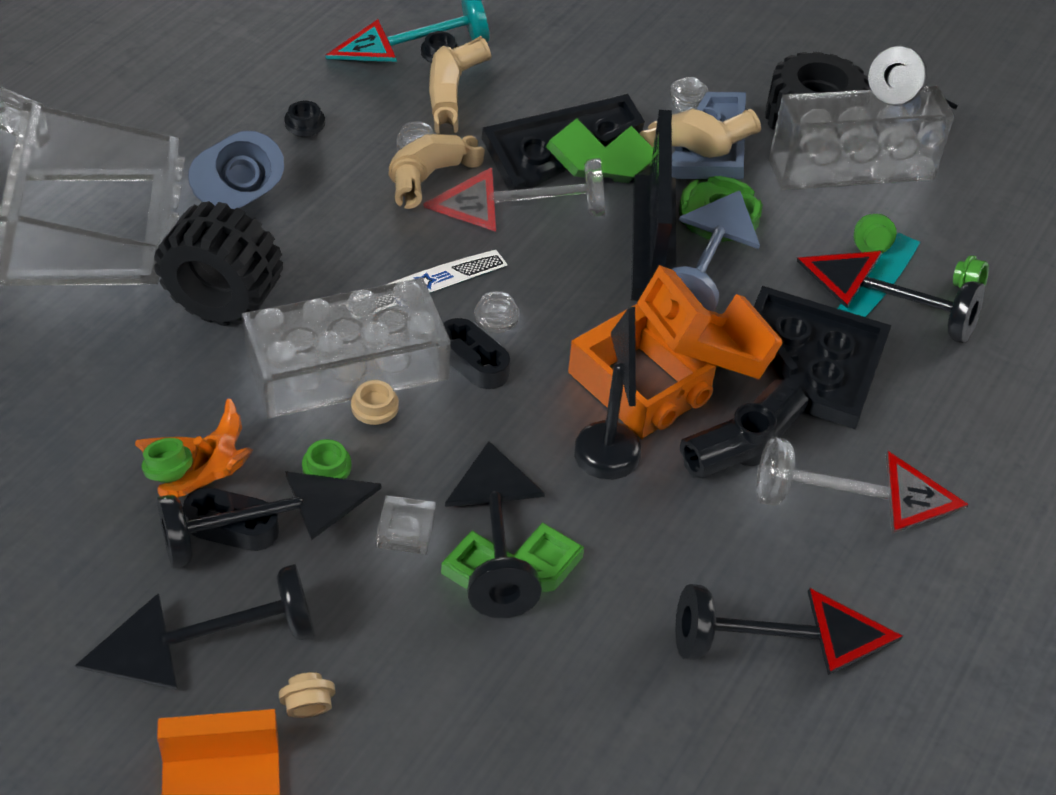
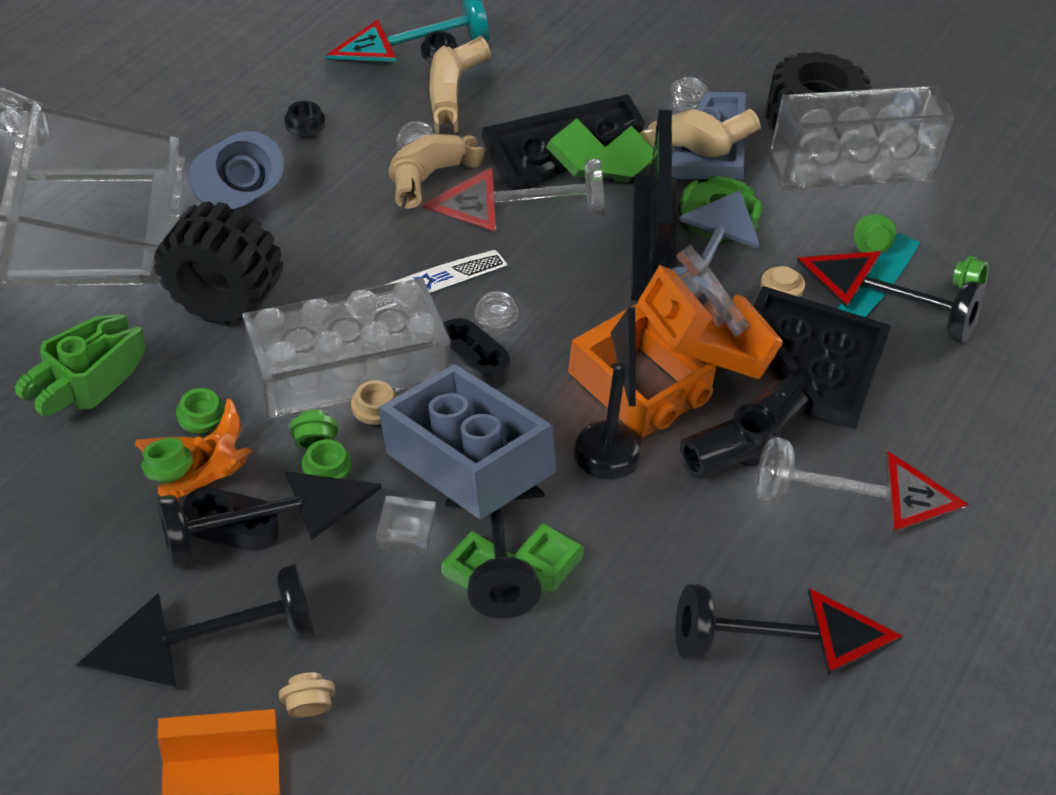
piece [868,46,958,110] -> none
none -> bright green hinge [14,314,146,417]
none -> bright green plate [176,388,225,433]
none -> bright green plate [289,410,339,450]
none -> sand blue brick [379,364,556,520]
none -> clear plate [676,245,750,337]
none -> tan plate [761,266,805,297]

